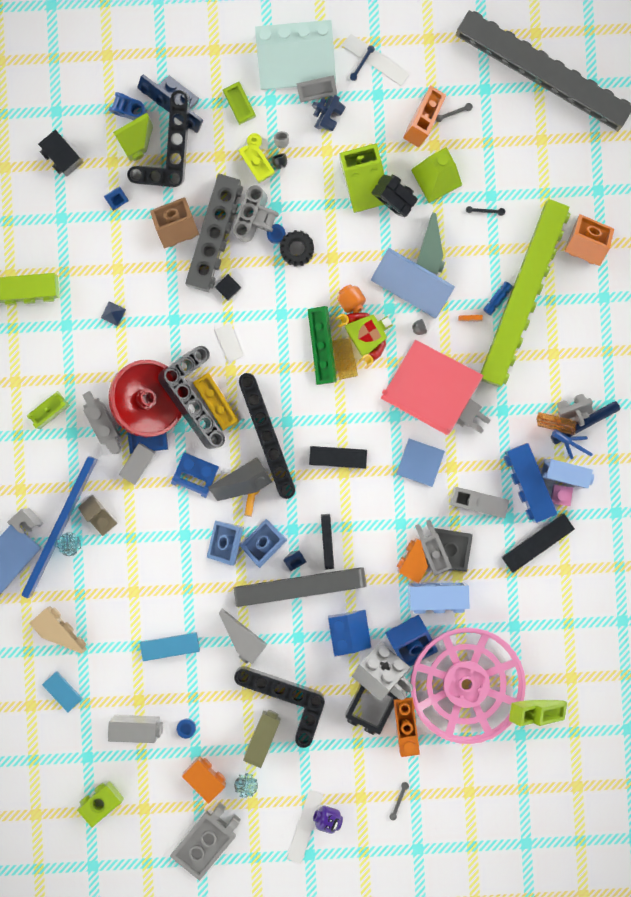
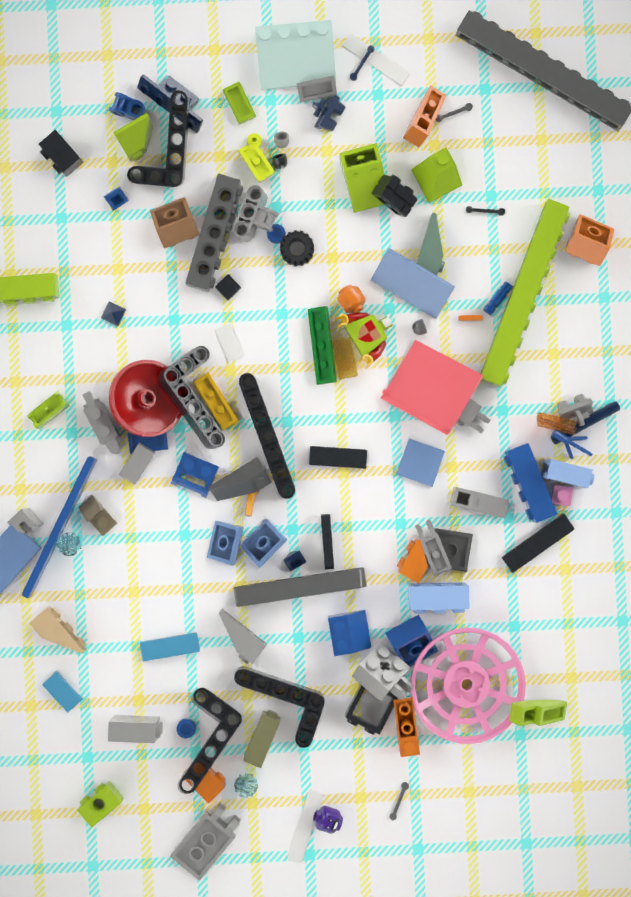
none -> black beam [177,688,242,794]

